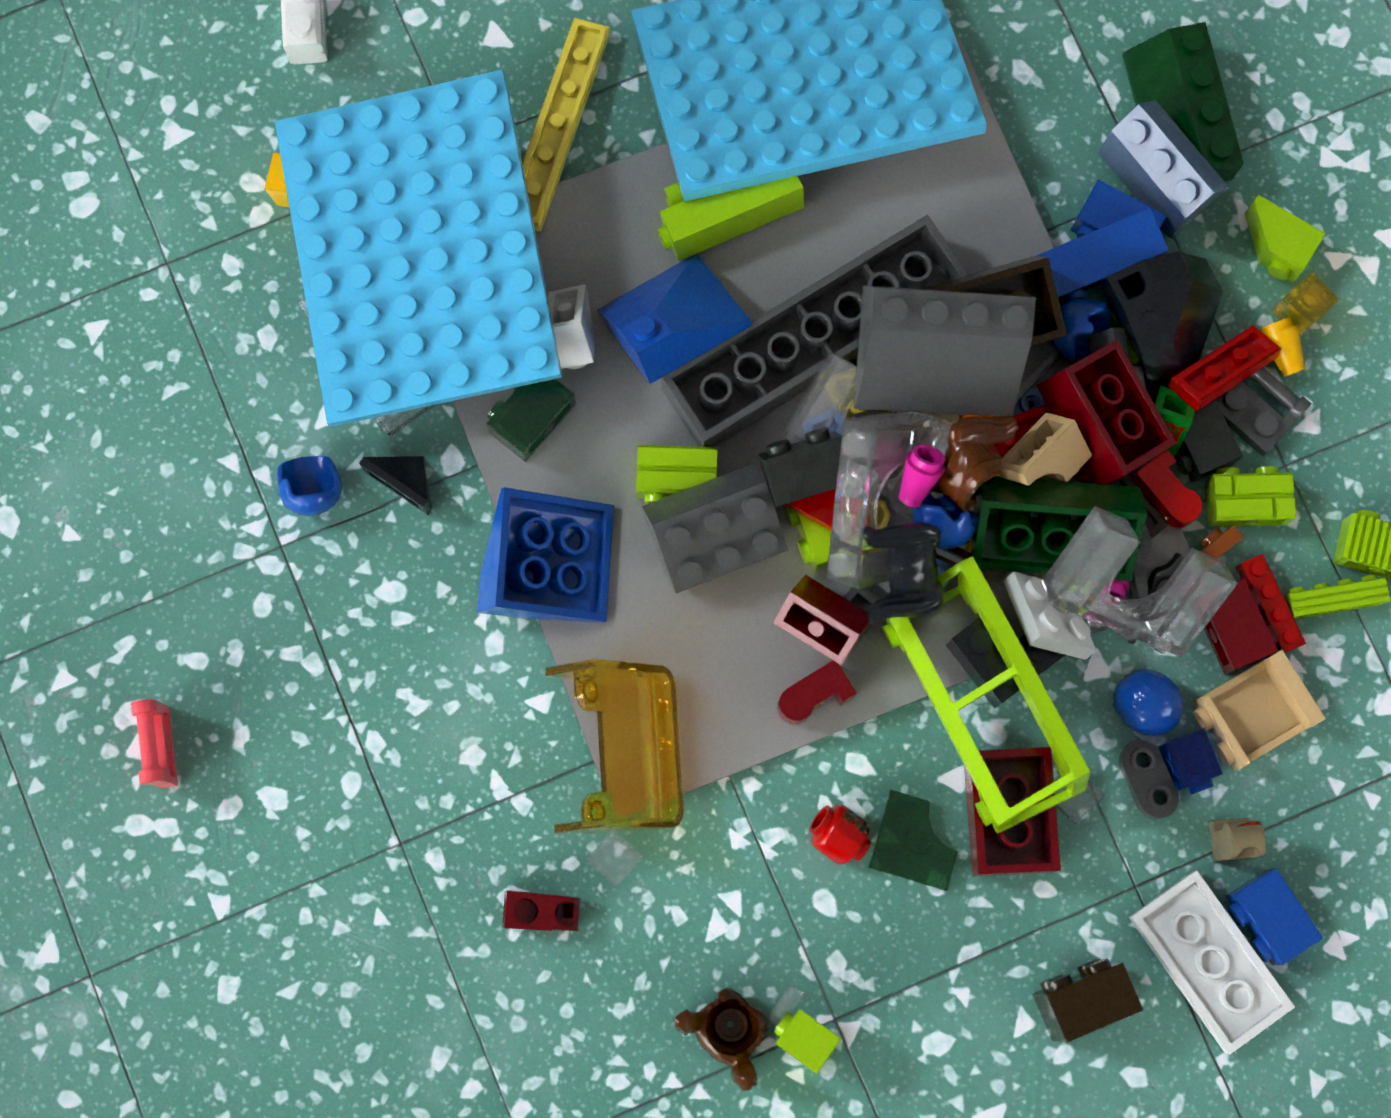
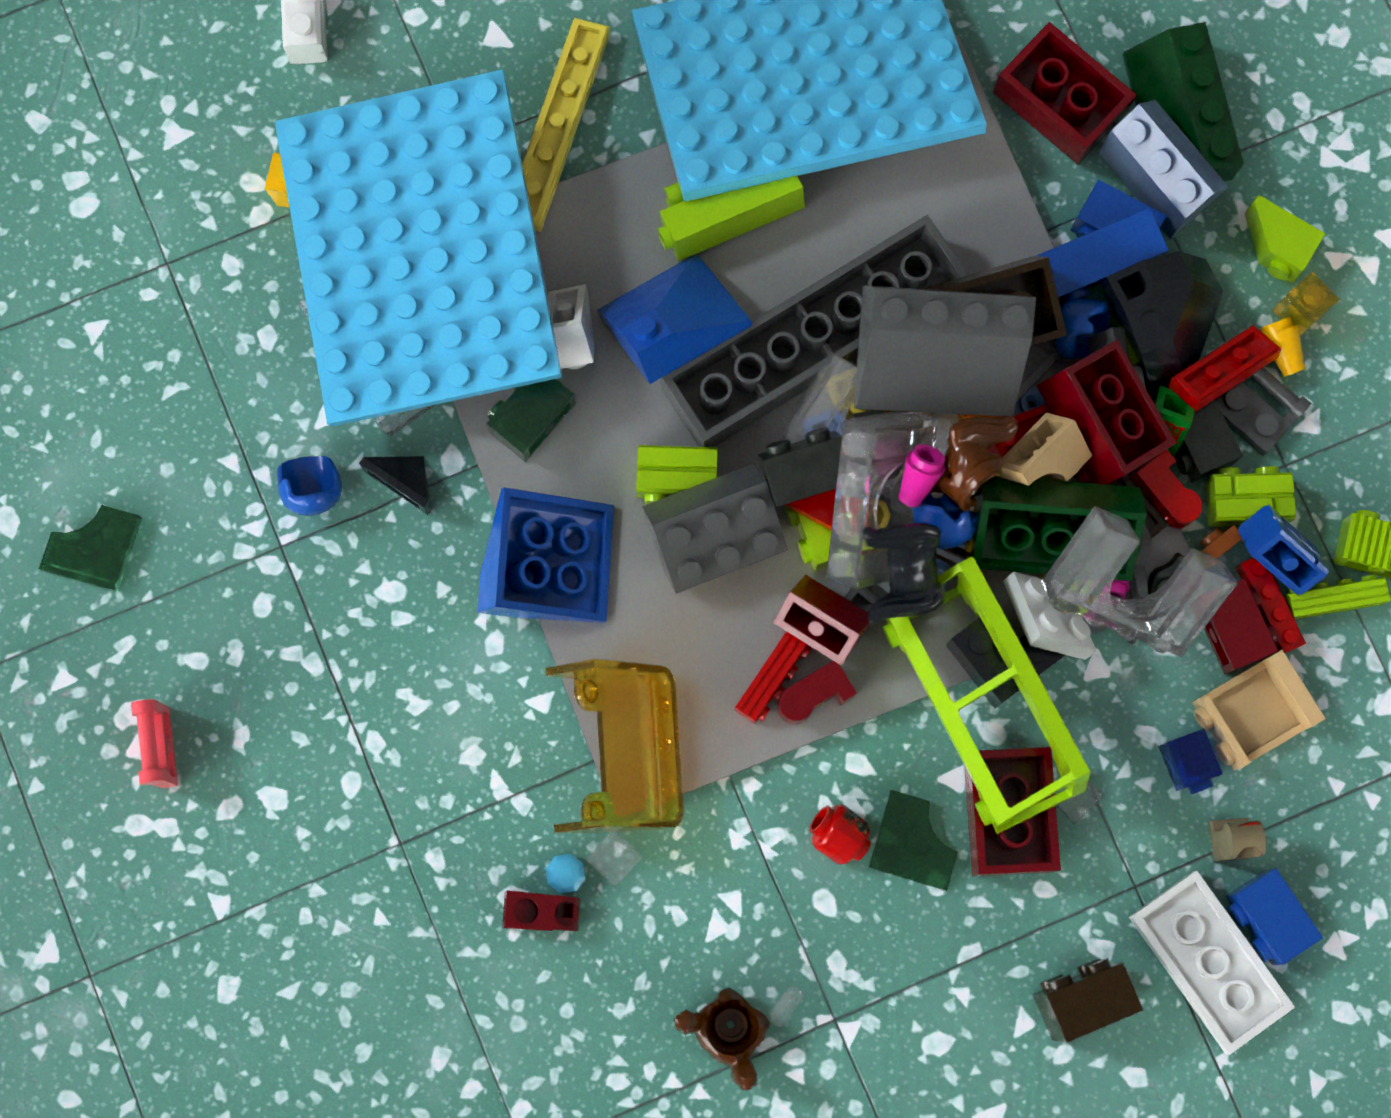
lime slope [774,1008,841,1074] -> none
blue hair [1113,669,1183,736] -> none
dark grey plate [1119,740,1179,819] -> none
none -> clear green tile [39,505,142,592]
none -> medium azure tile [546,854,586,894]
none -> red piece [734,631,812,724]
none -> dark red brick [992,21,1137,165]
none -> blue brick [1238,505,1329,595]

